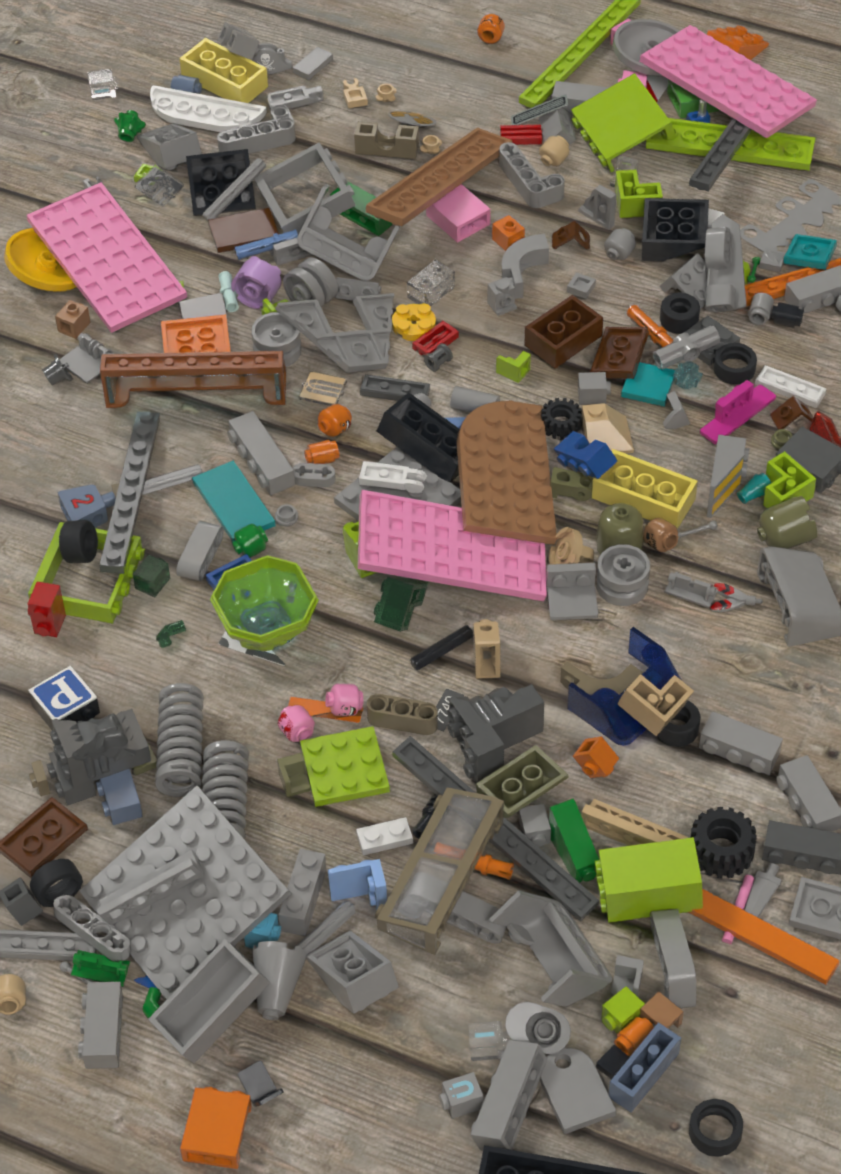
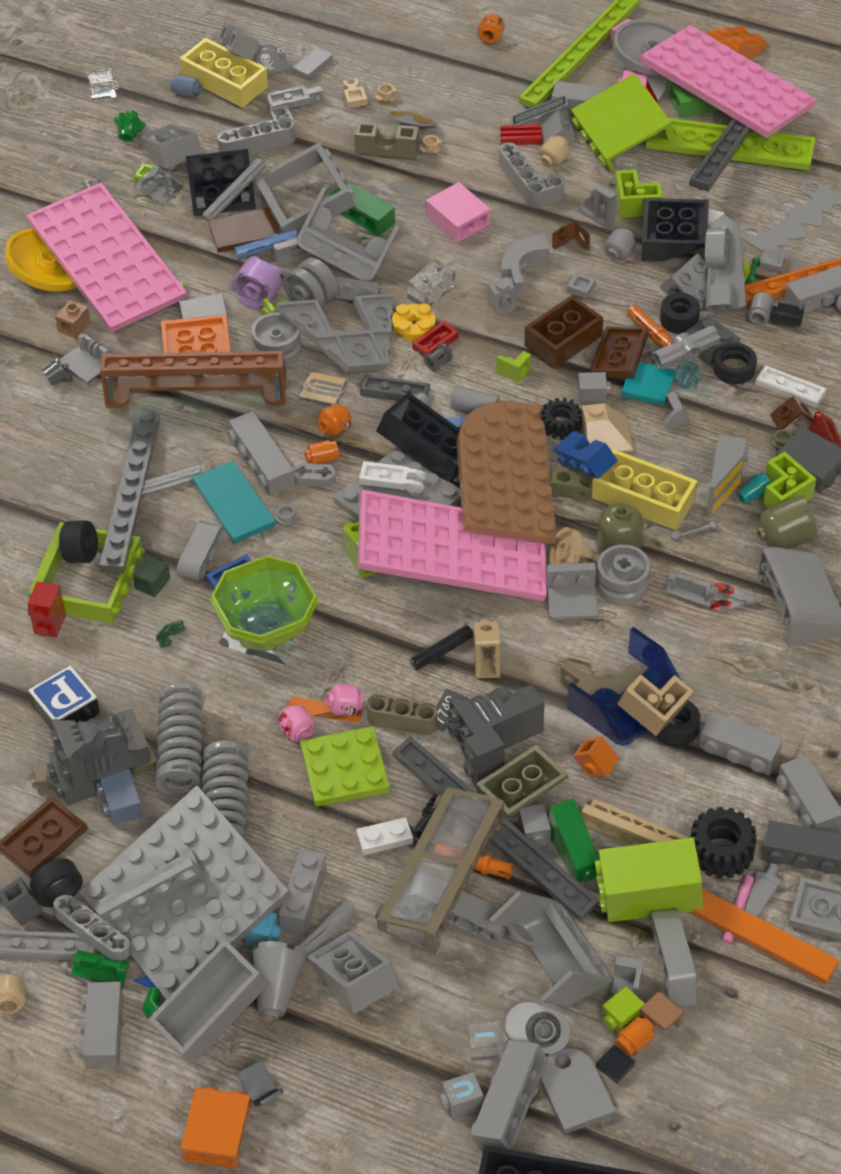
sand blue torso [57,484,116,528] -> none
white plate [150,85,267,132] -> none
light aqua pin [218,271,239,312] -> none
green head [232,523,269,558] -> none
olive panel [277,753,311,797] -> none
light blue bracket [328,859,387,910] -> none
medium nougat plate [366,127,512,226] -> none
clear green brick [374,575,429,632] -> none
orange brick [492,215,525,251] -> none
sand blue brick [609,1022,681,1113] -> none
medium nougat head [643,518,678,552] -> none
blue piece [686,99,711,123] -> none
black tyre [689,1099,744,1157] -> none
dark pink bracket [700,380,776,445] -> none
teal tile [784,234,837,270] -> none

